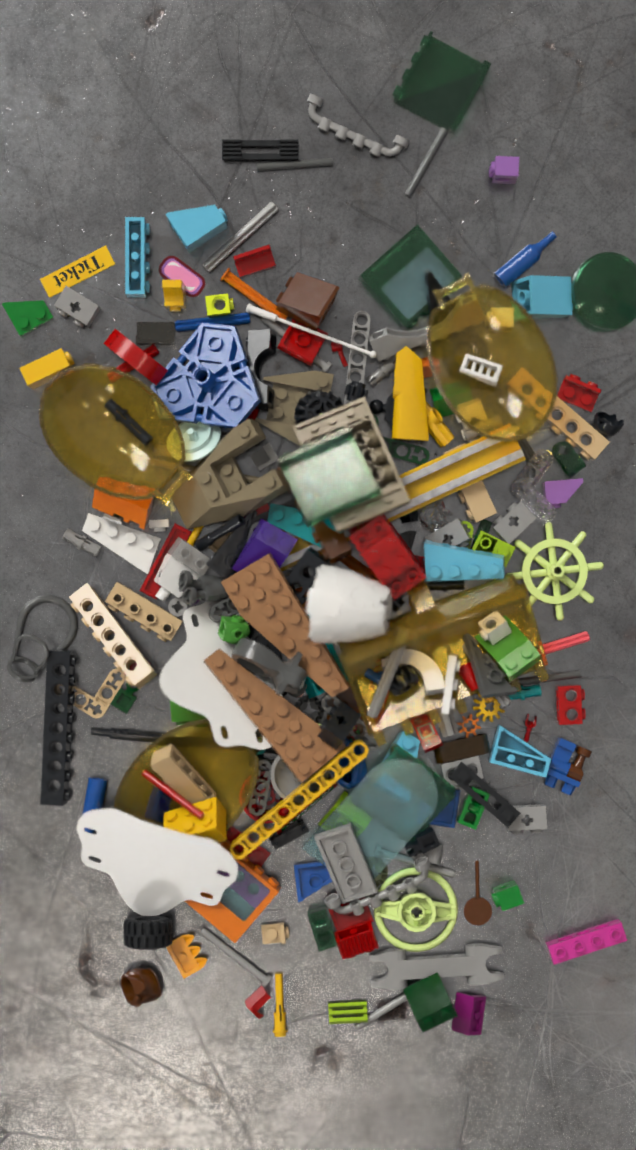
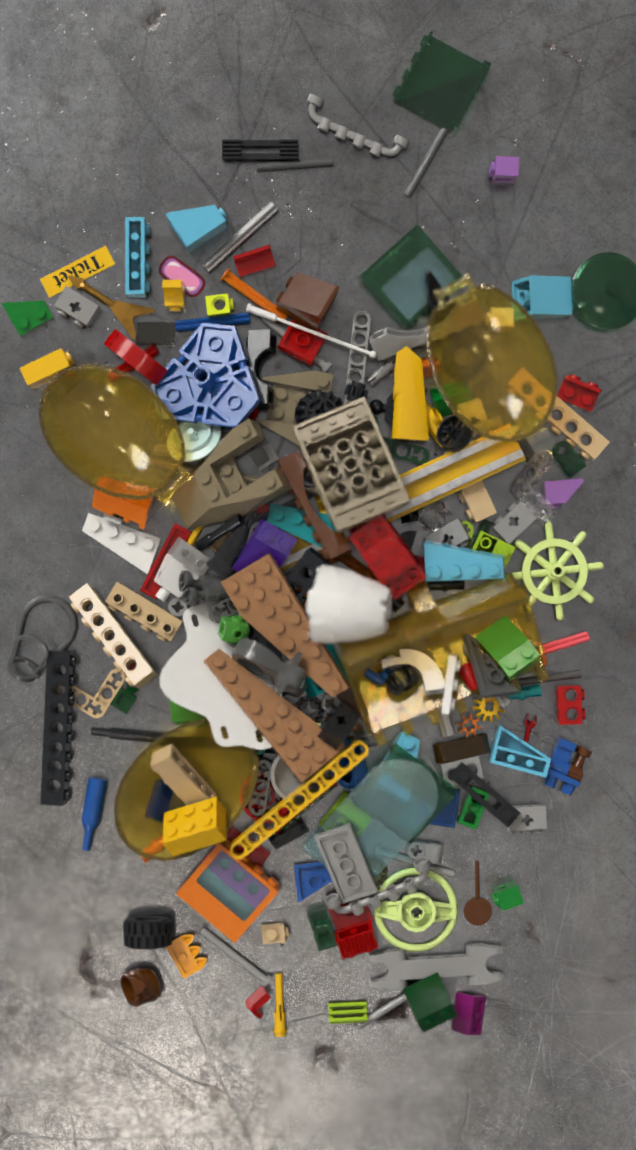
light grey pin [62,528,102,557] -> none
white piece [77,808,238,916] -> none
black pin [104,398,153,446] -> none
red bar [142,769,205,819] -> none
white plate [149,519,170,532] -> none
clear light blue panel [278,427,381,527] -> none
red hand [331,342,348,367] -> none
light grey axle [367,628,411,718] -> none
black plate [404,827,440,857] -> none
tile [410,711,443,753] -> none
white slope [460,353,503,387] -> none
white brick [478,610,512,645] -> none
blue piece [494,232,557,288] -> none
dark pink brick [546,919,628,965] -> none
black hair [593,411,624,437] -> none
none -> pearl gold piece [68,275,155,341]
none -> black wheel [436,414,473,452]

